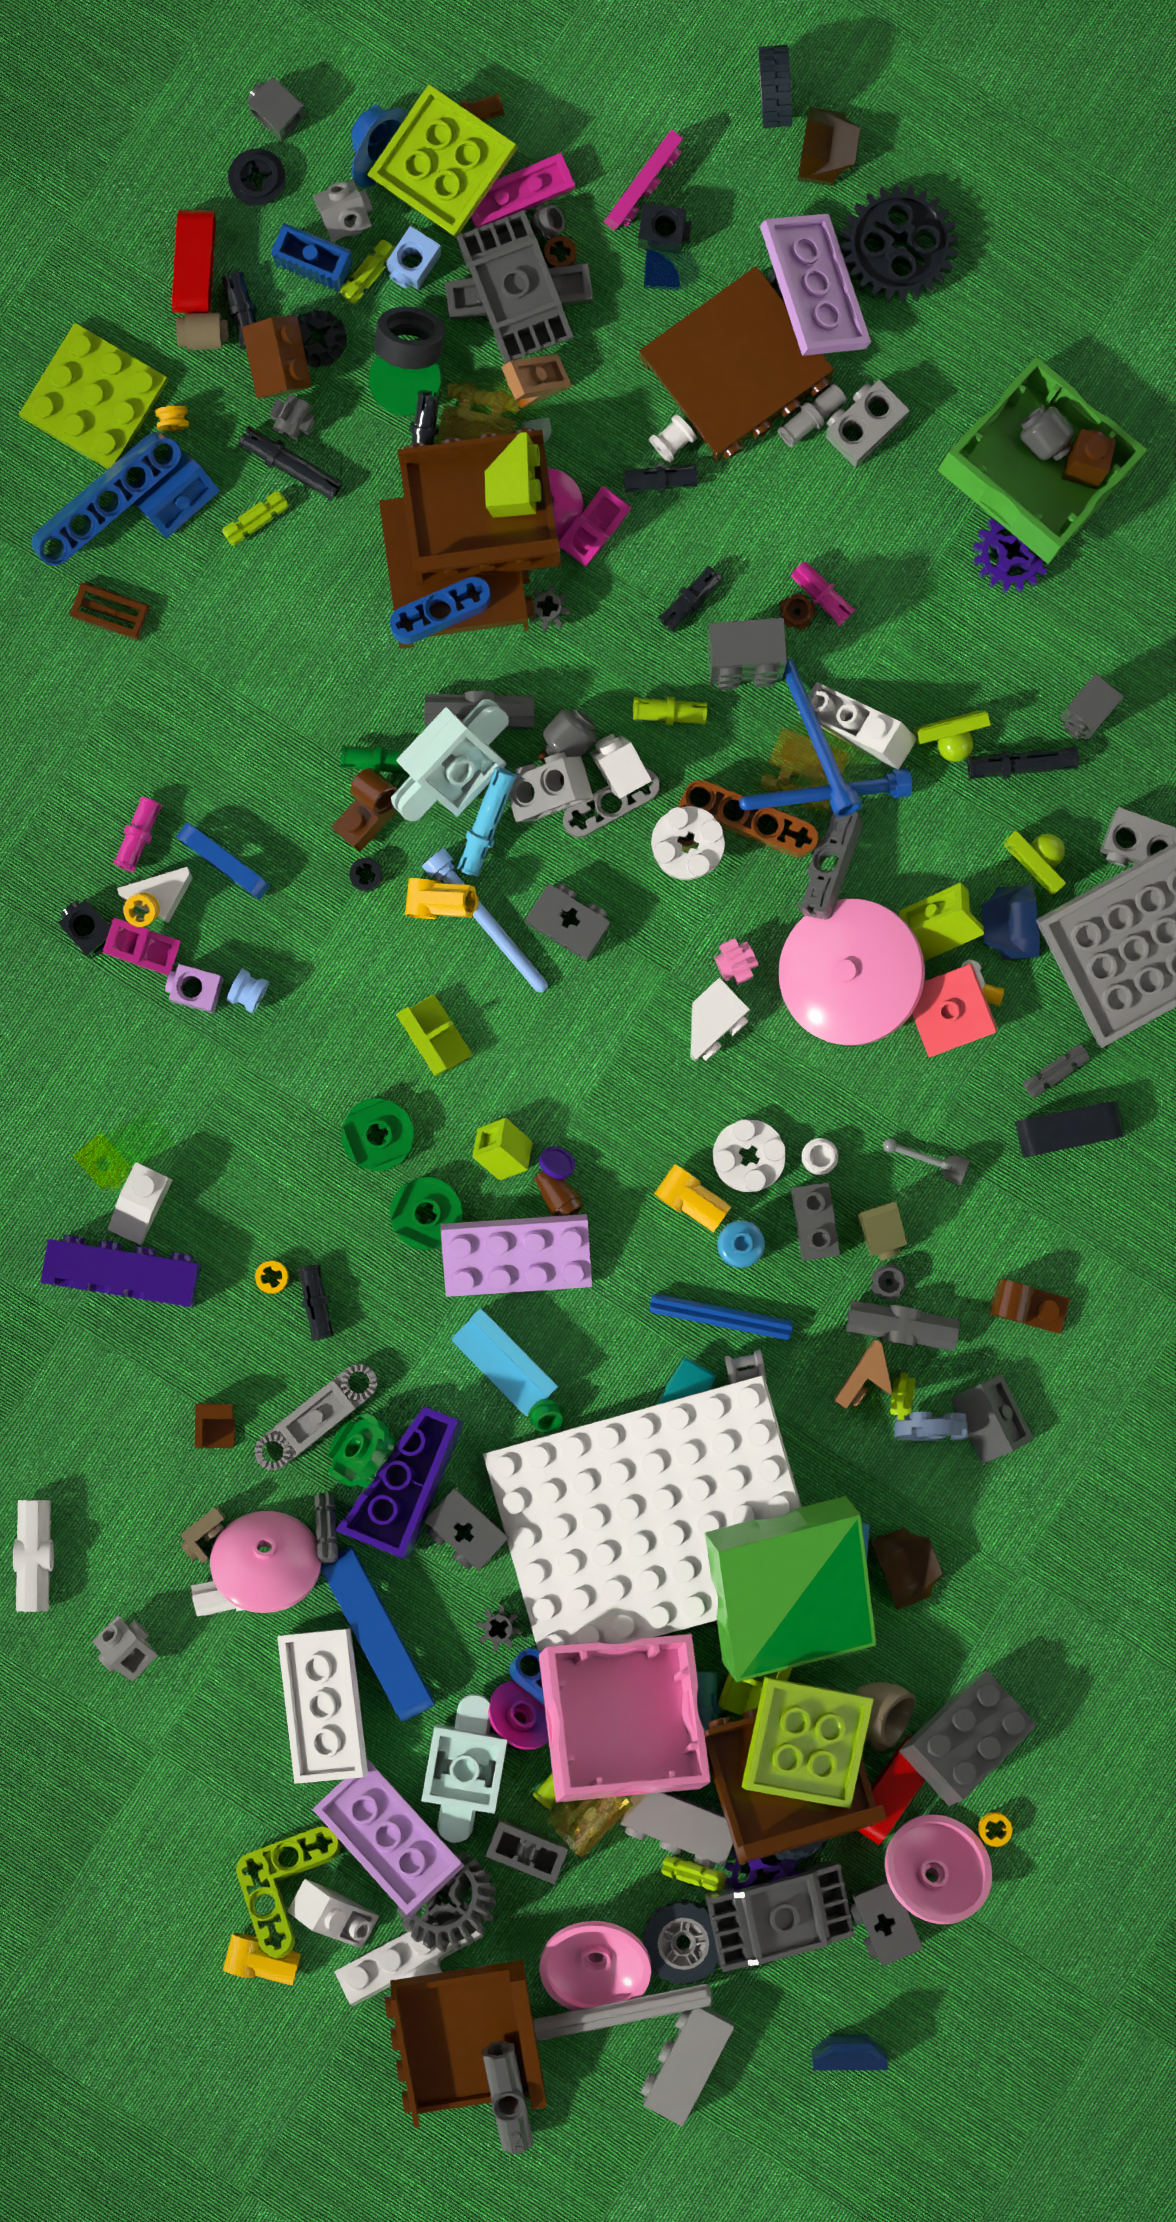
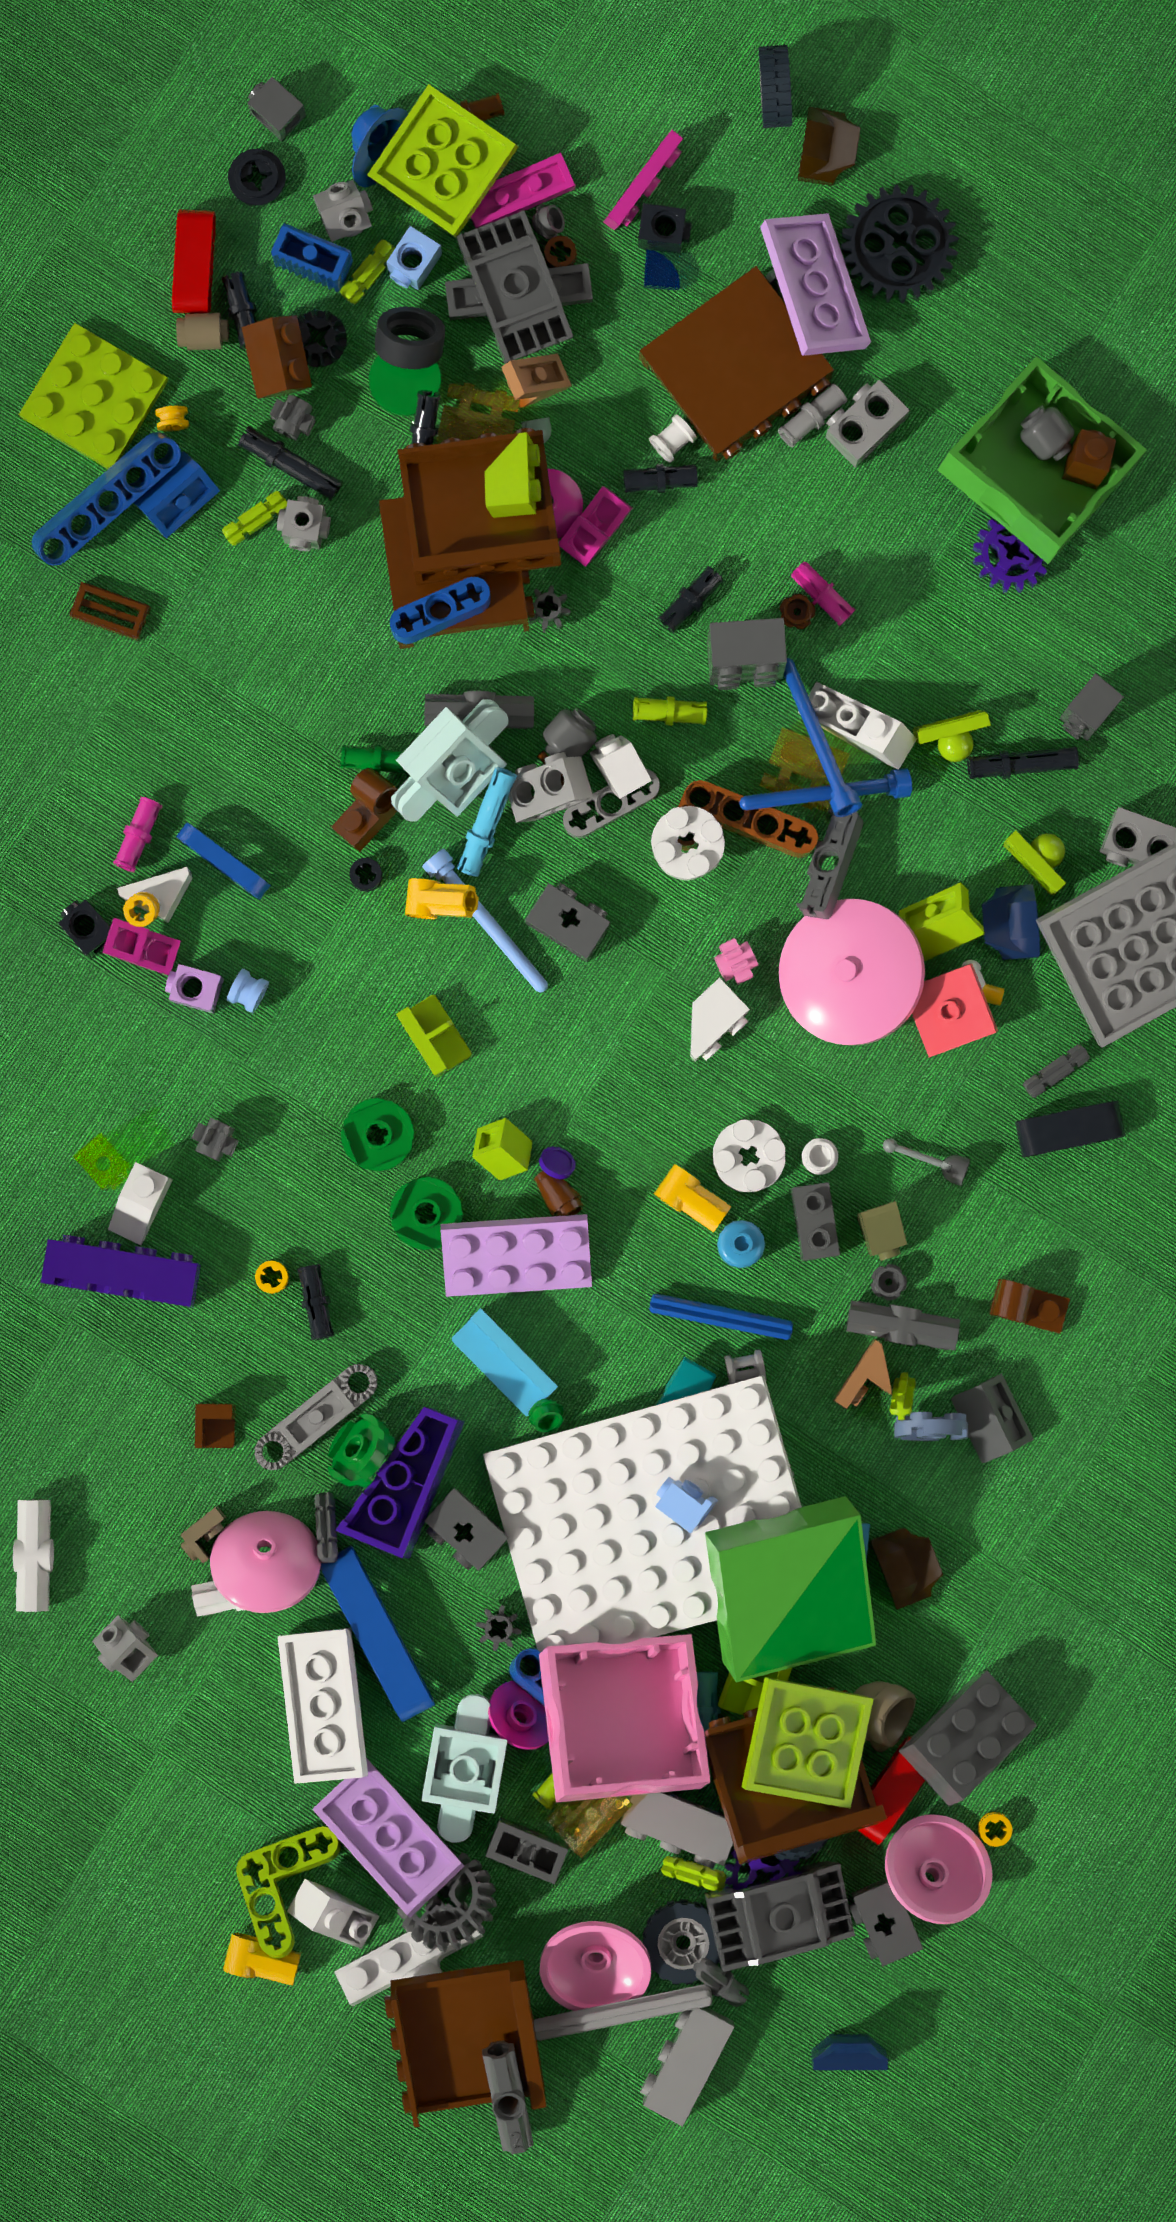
none -> dark grey gear [191,1117,239,1162]
none -> light grey brick [277,496,331,551]
none -> light blue brick [655,1477,718,1533]
none -> dark grey axle [693,1958,749,2007]

